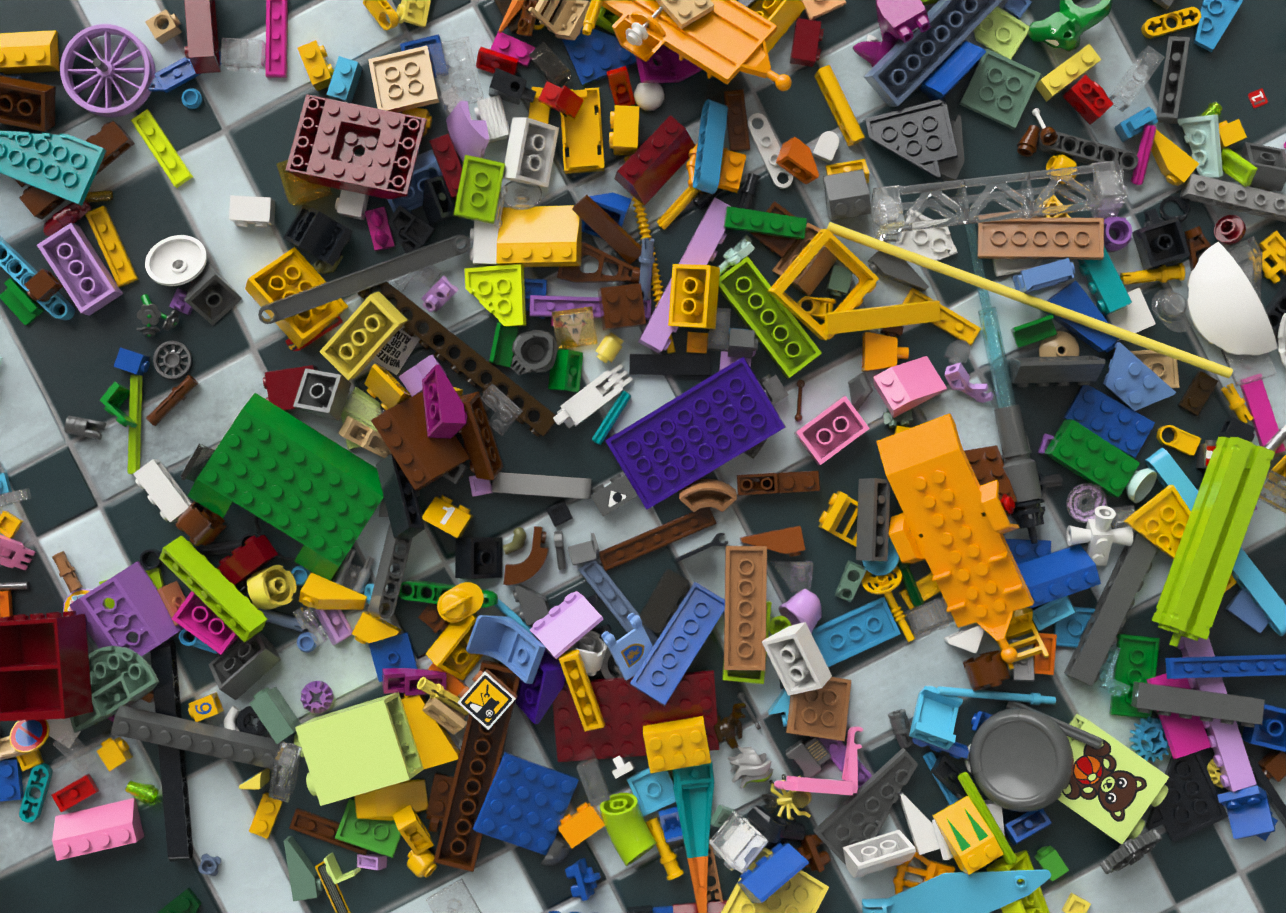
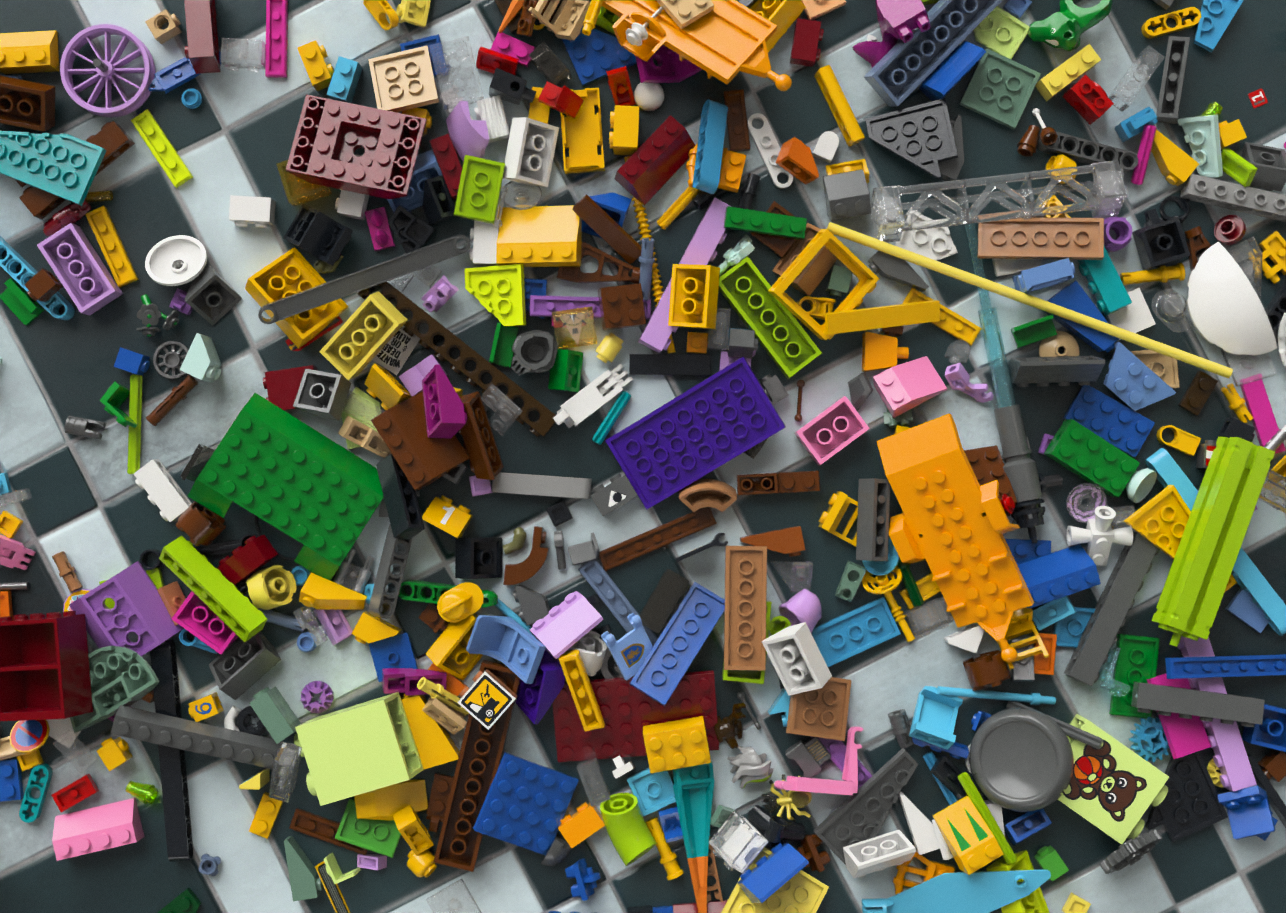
none -> light aqua slope [180,333,221,383]

